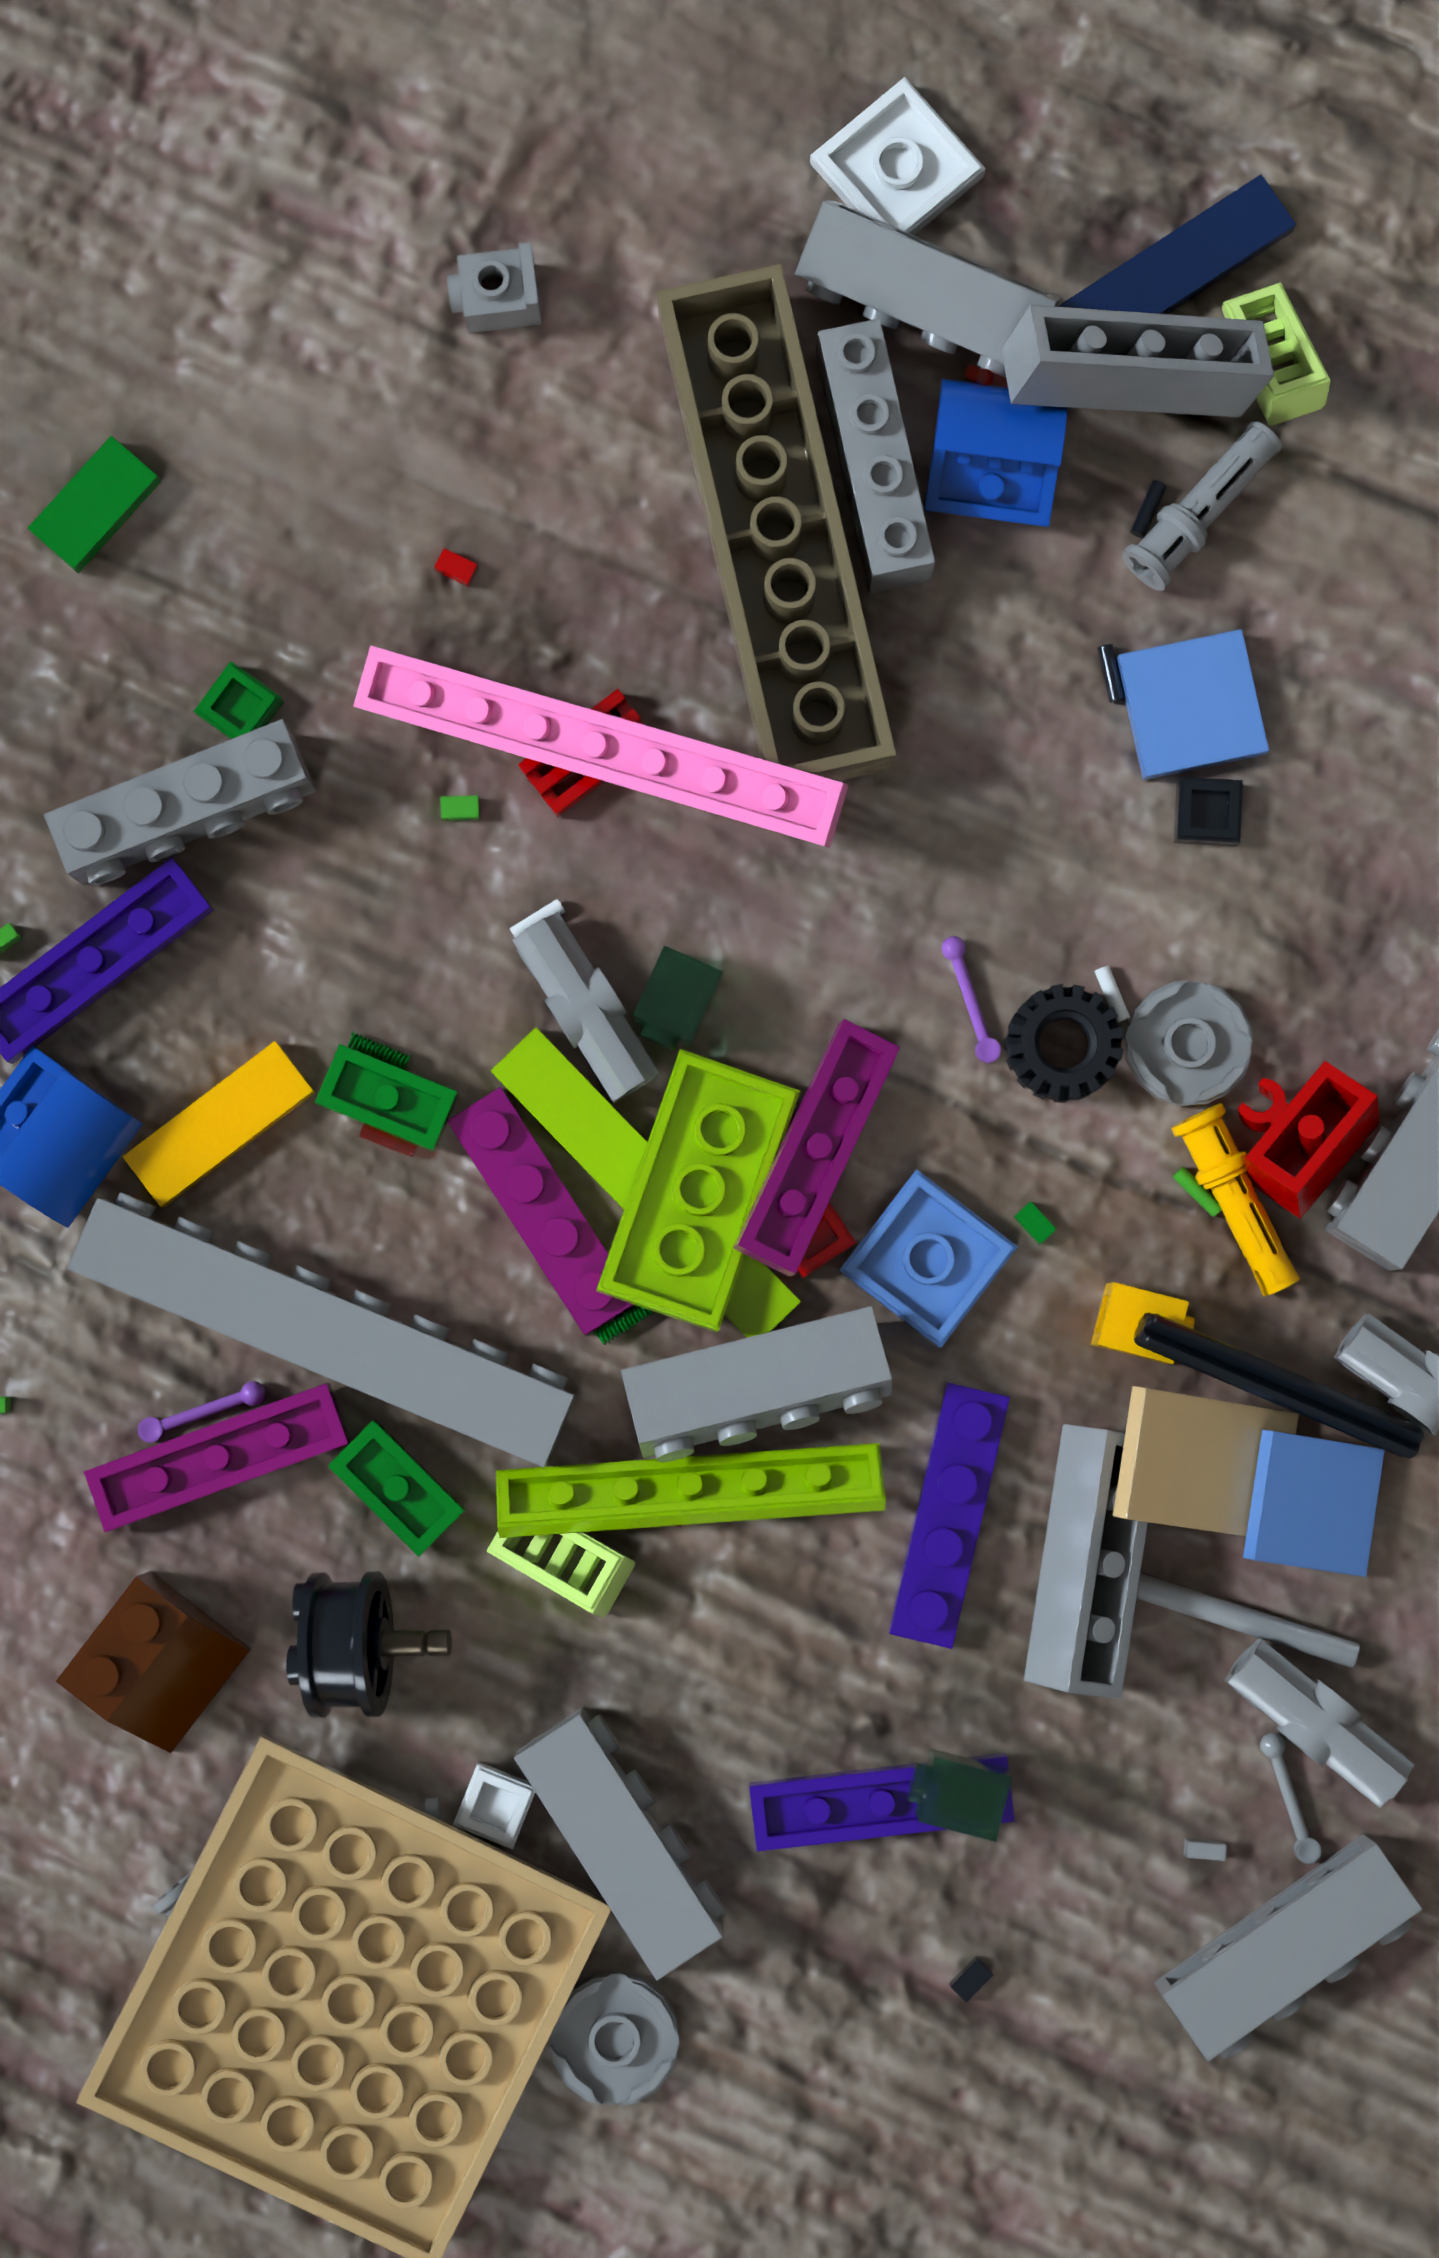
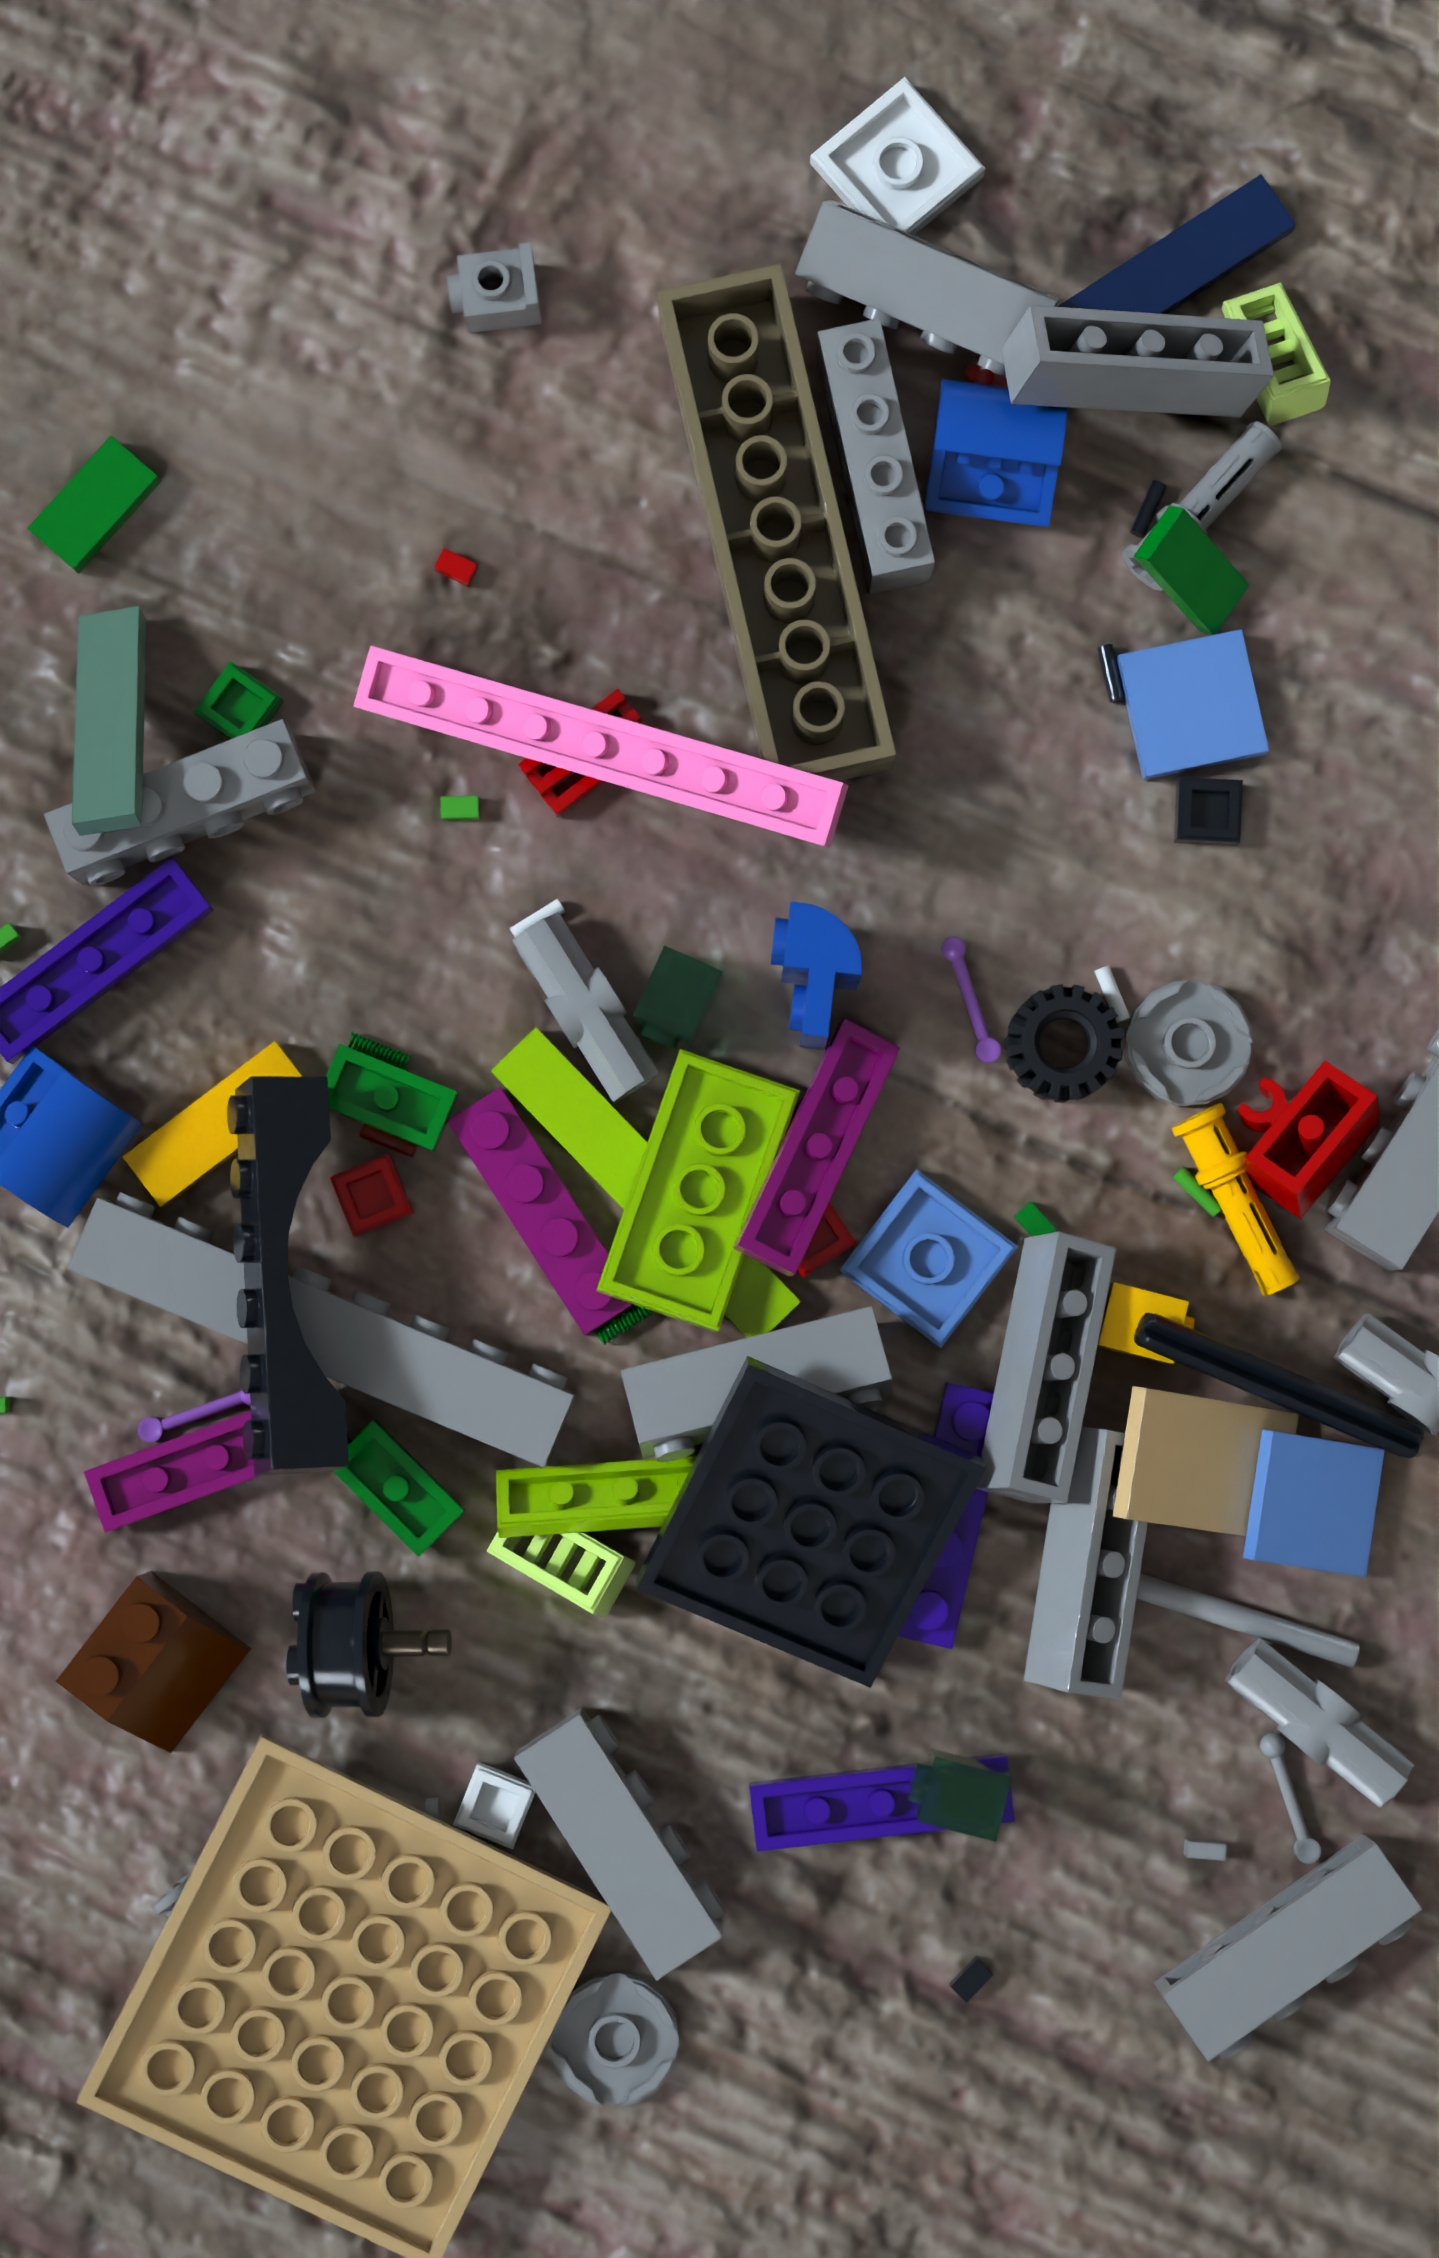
none -> sand green tile [72,606,146,836]
none -> black arch [227,1076,349,1476]
none -> red tile [330,1153,414,1237]
none -> black plate [636,1356,986,1688]
none -> blue brick [771,902,862,1050]
none -> light grey brick [975,1231,1116,1503]
none -> green tile [1133,505,1250,635]

